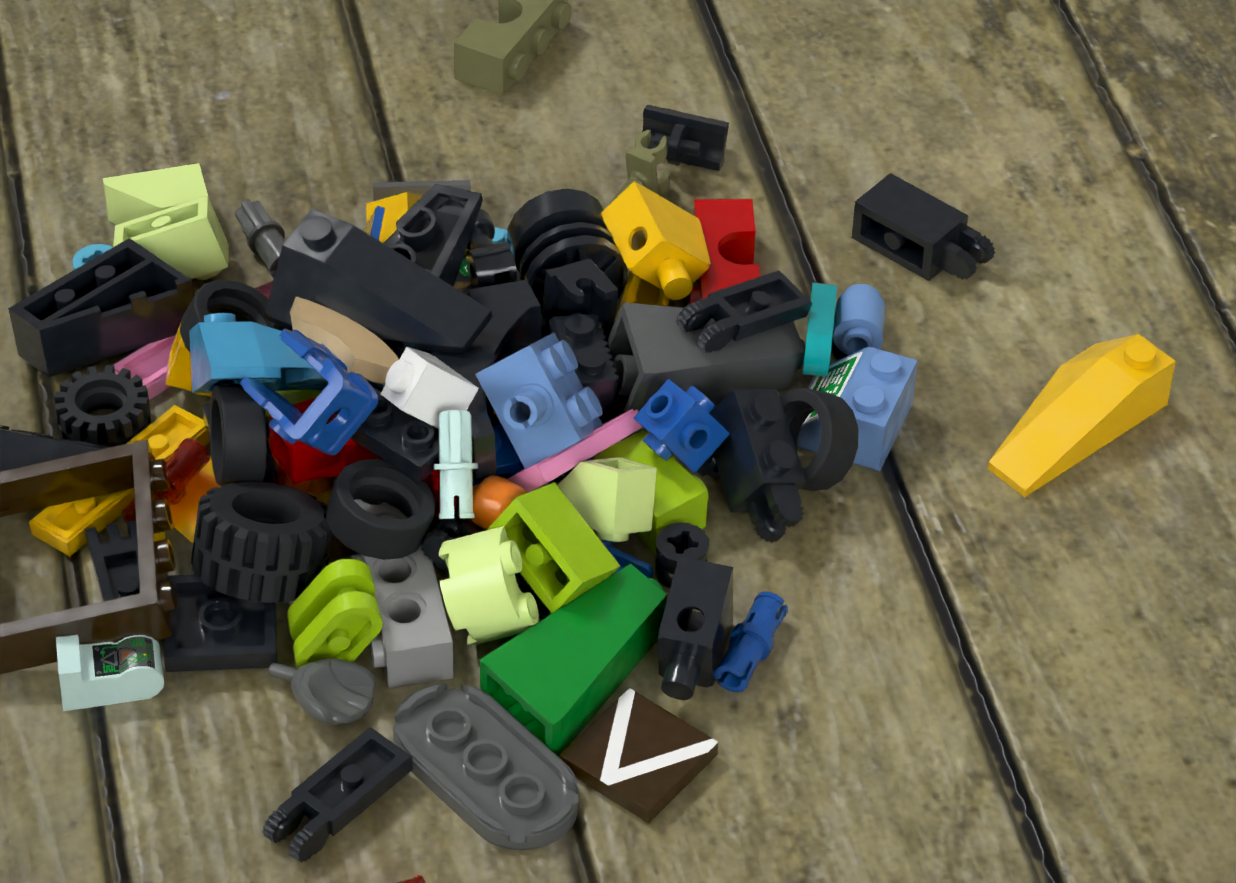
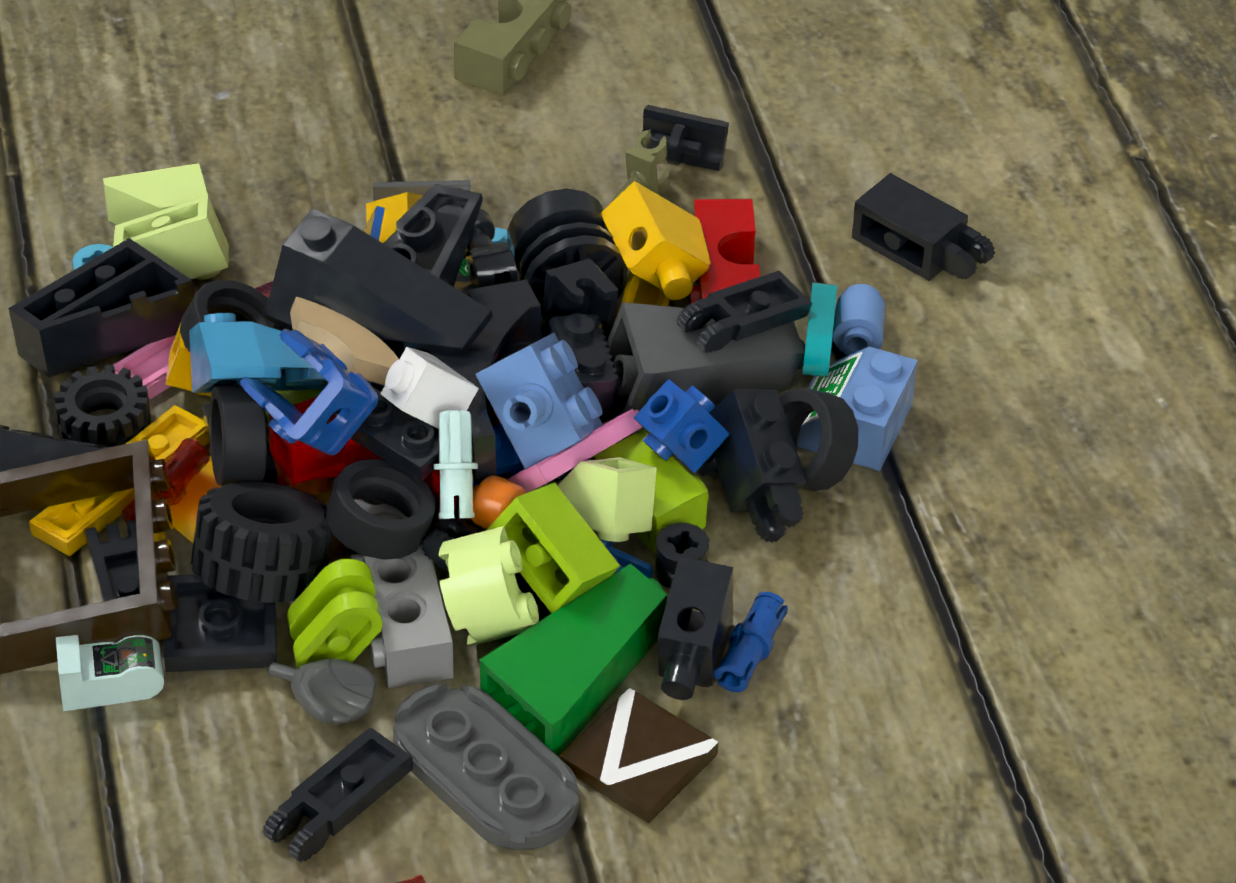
dark grey axle [235,199,285,278] -> none
yellow wedge [988,334,1176,498] -> none

